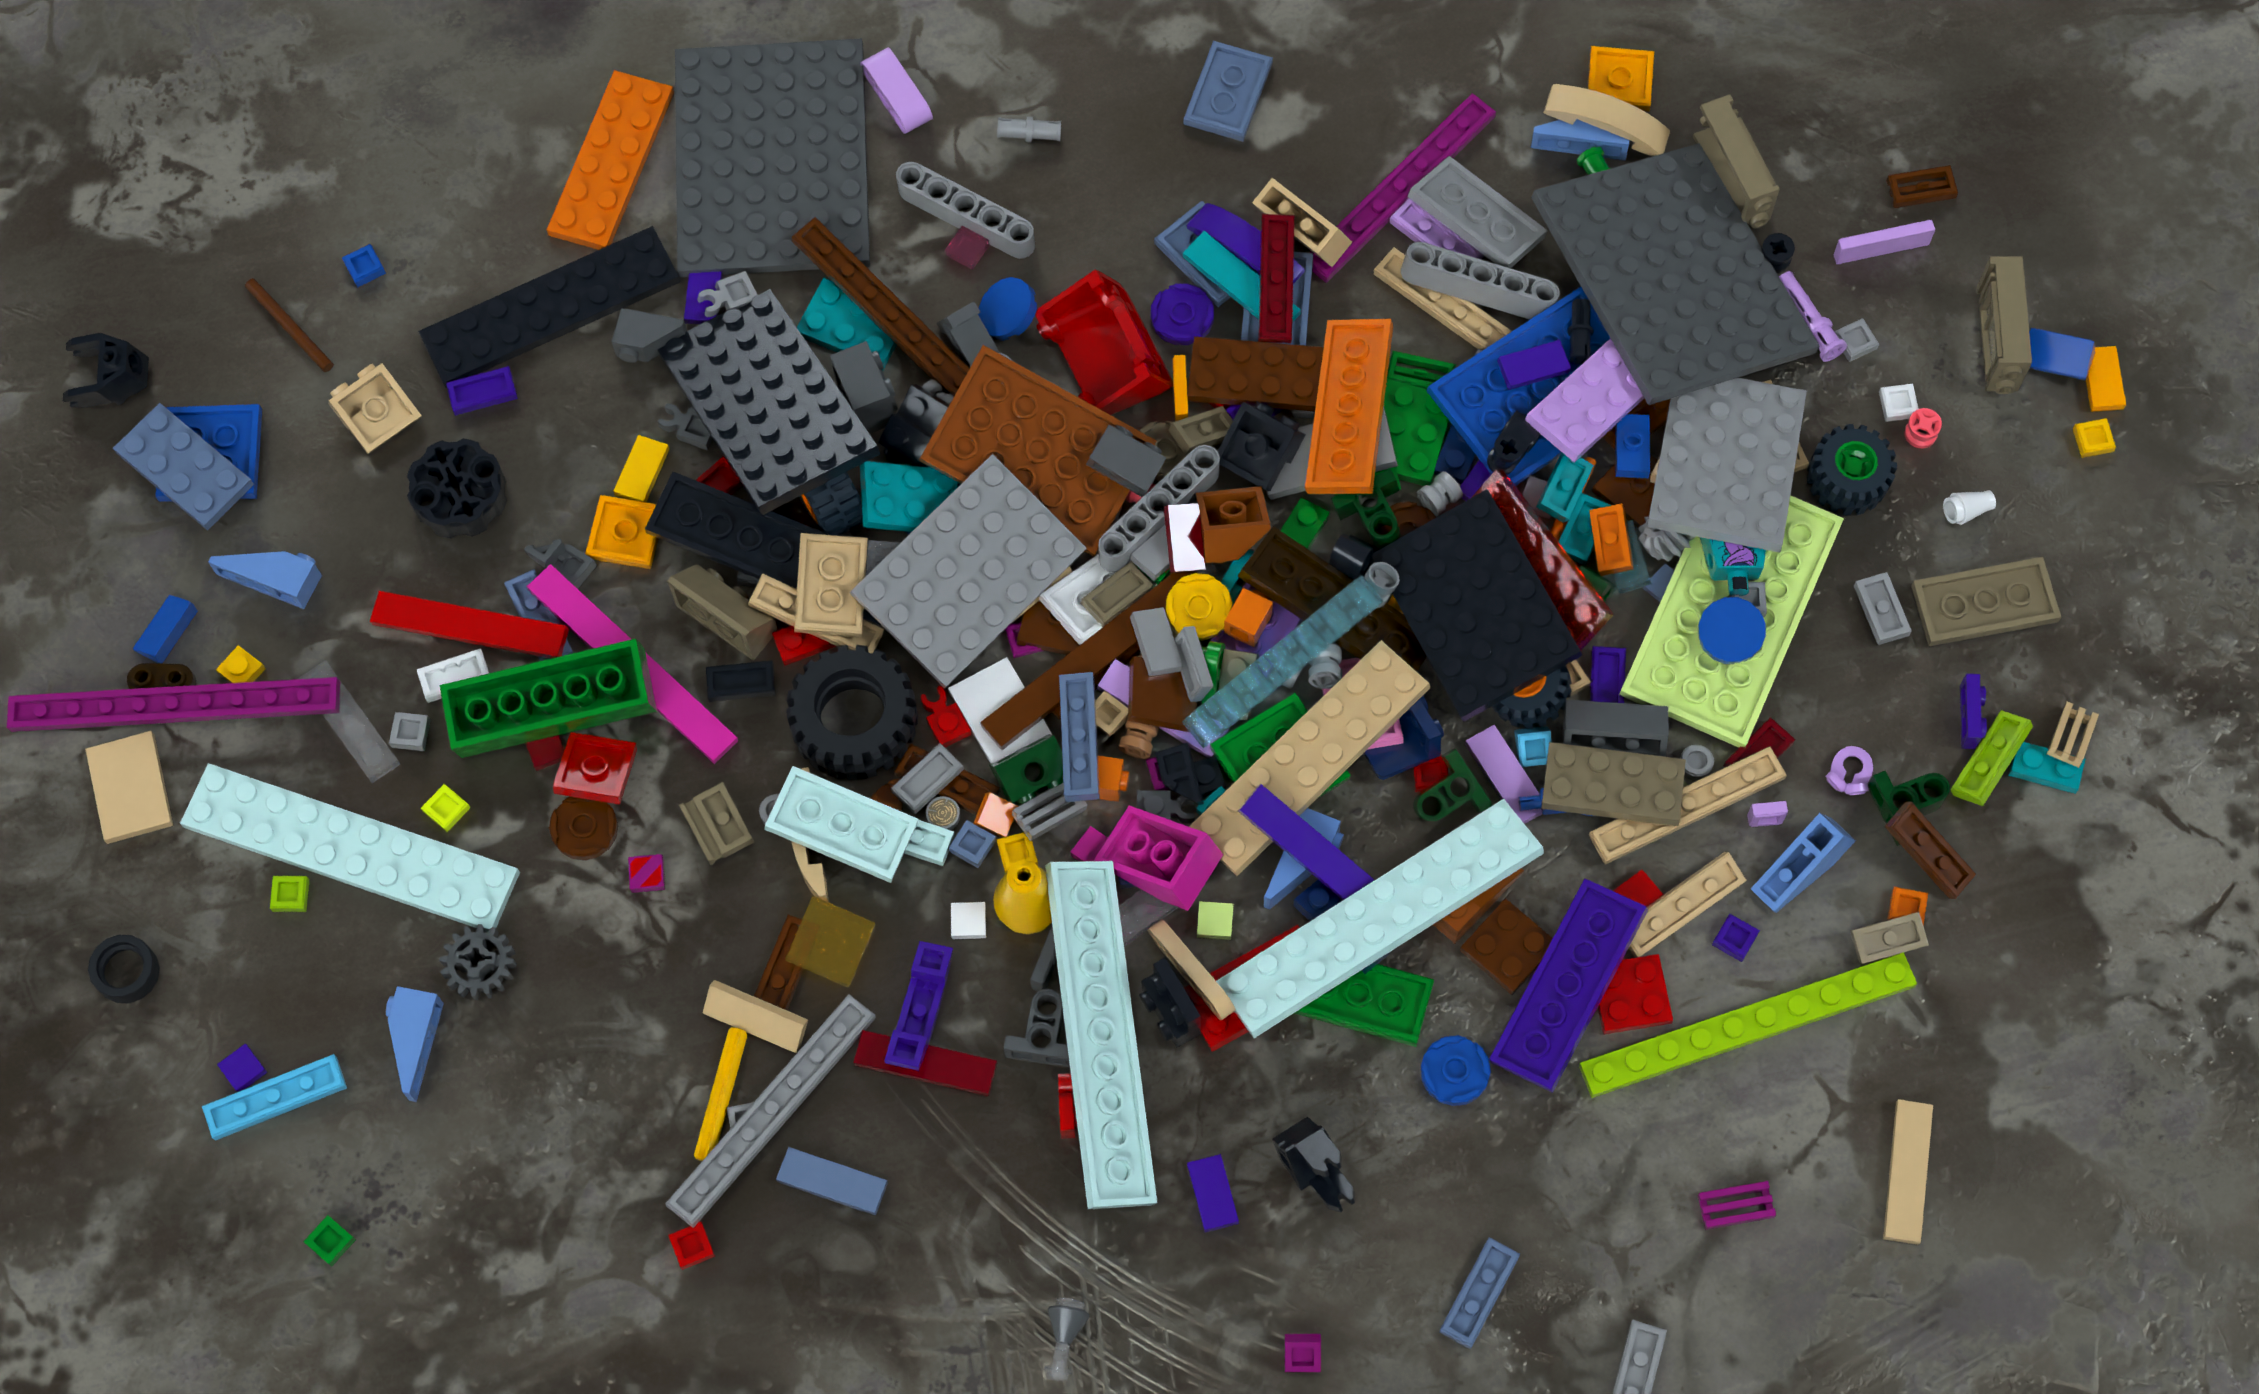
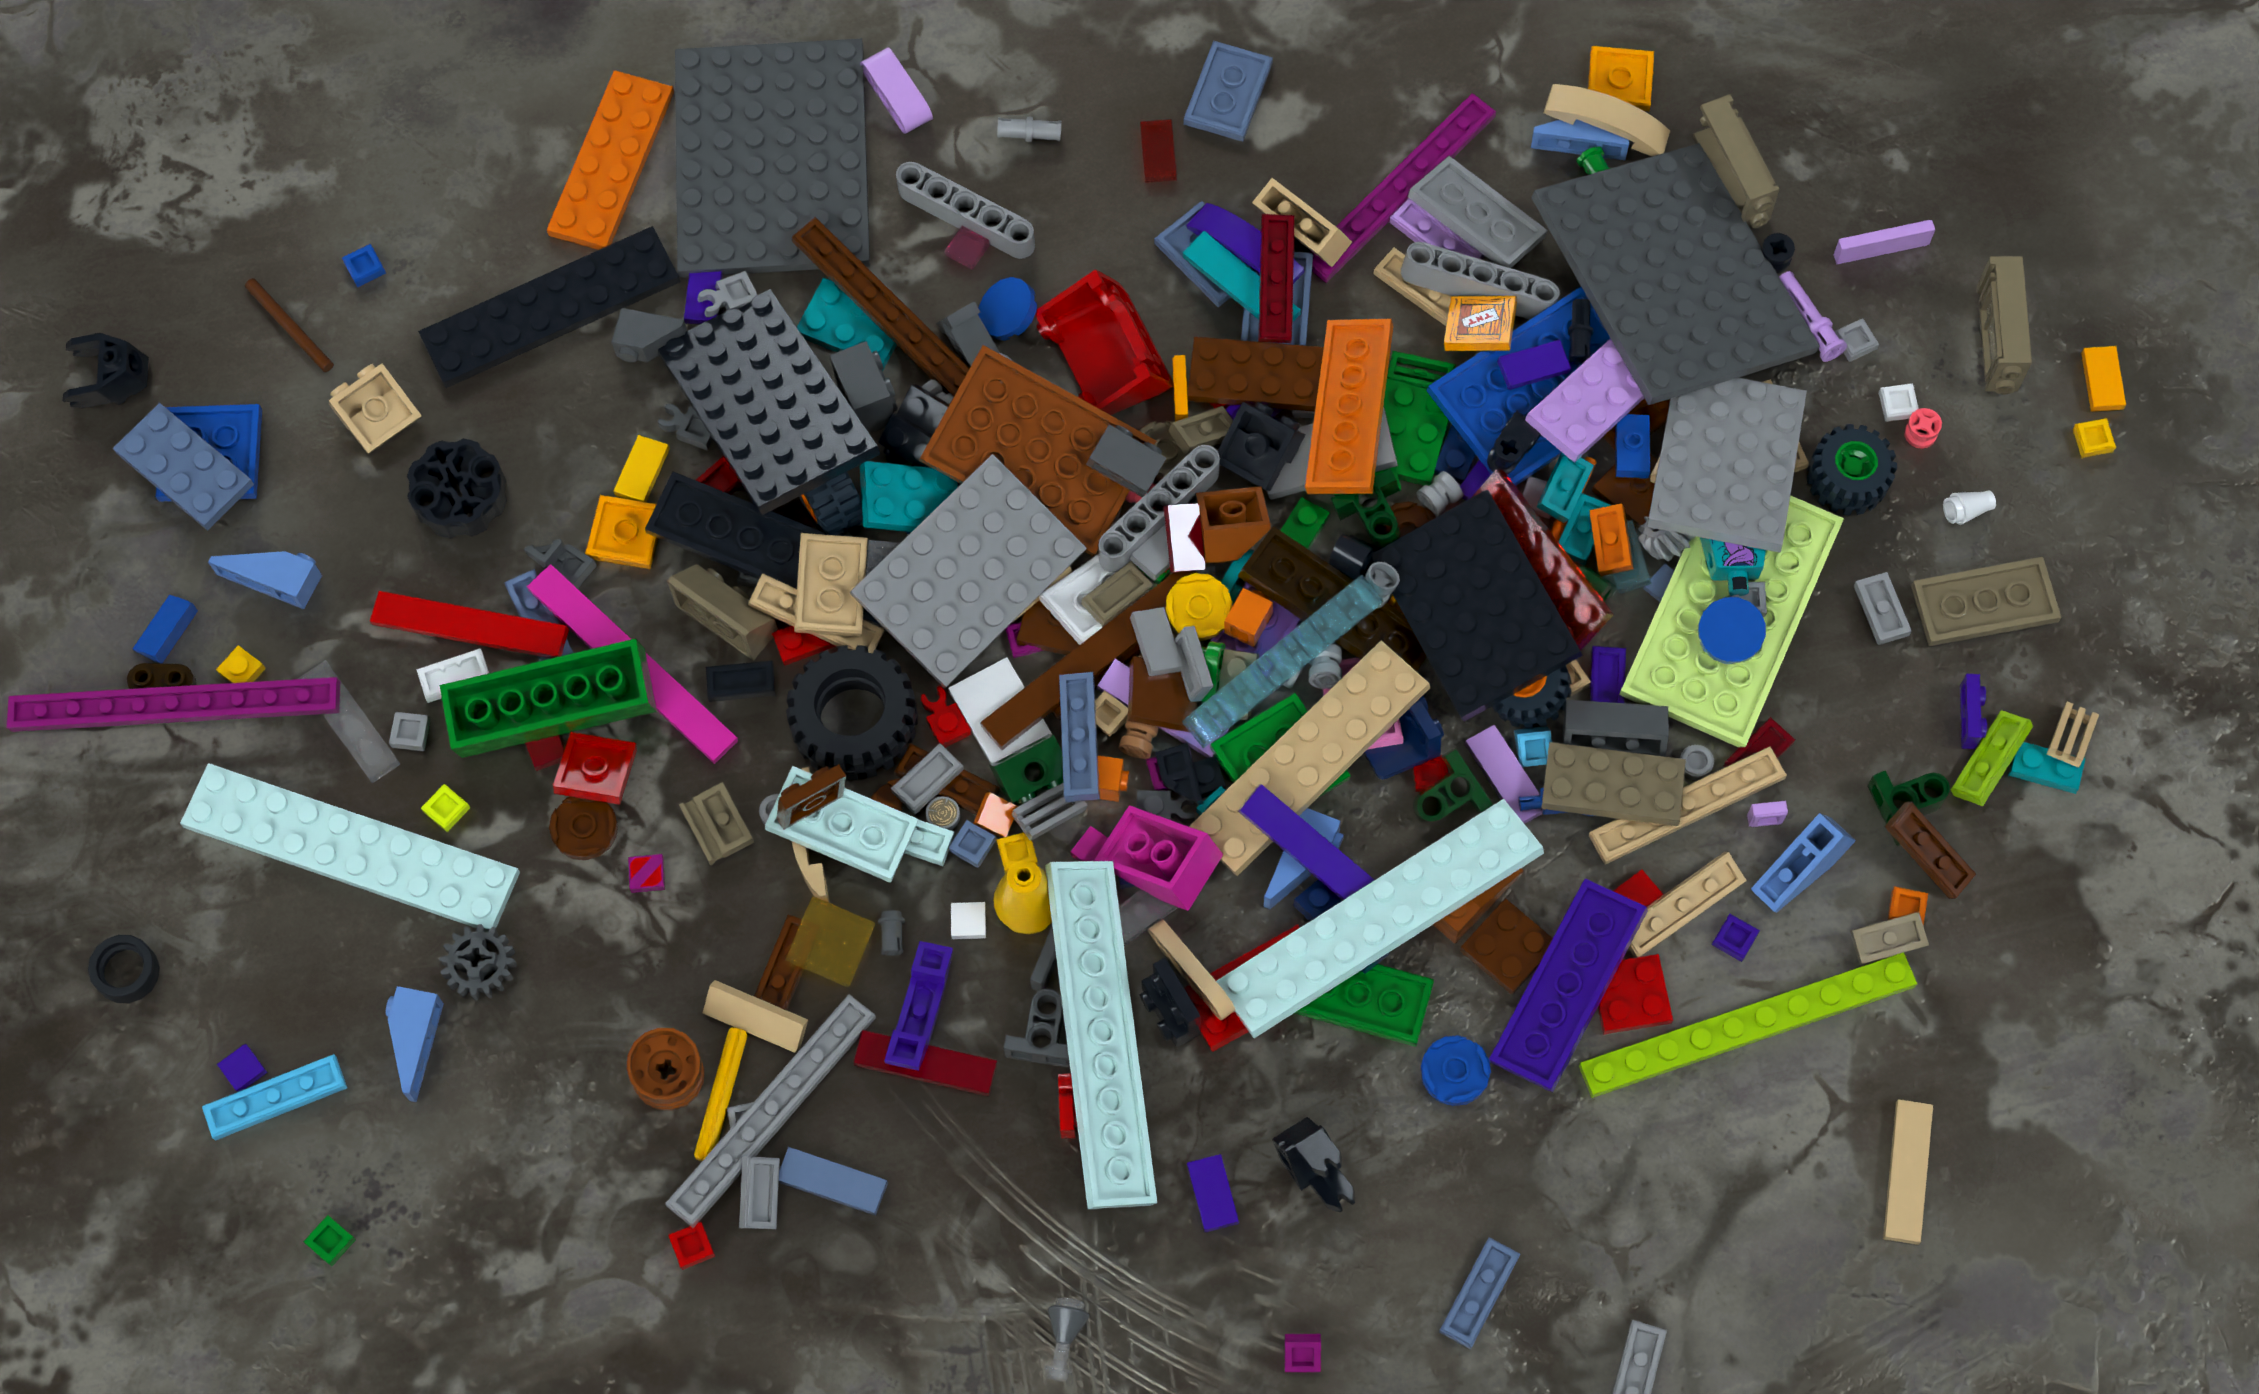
tan tile [85,731,174,844] -> none
lime tile [270,876,310,912] -> none
dark purple tile [446,366,518,416] -> none
dark purple tile [1151,284,1214,345] -> none
yellowish green tile [1197,901,1234,940] -> none
magenta tile [1697,1181,1776,1230] -> none
lavender piece [1825,746,1873,796] -> none
reddish brown tile [1886,165,1958,208] -> none
blue slope [2029,328,2095,380] -> none
none -> dark orange wheel [626,1028,705,1111]
none -> light grey tile [739,1157,780,1229]
none -> reddish brown plate [777,765,846,830]
none -> dark grey pin [878,910,905,956]
none -> clear red tile [1140,119,1177,183]
none -> light orange tile [1444,296,1517,351]

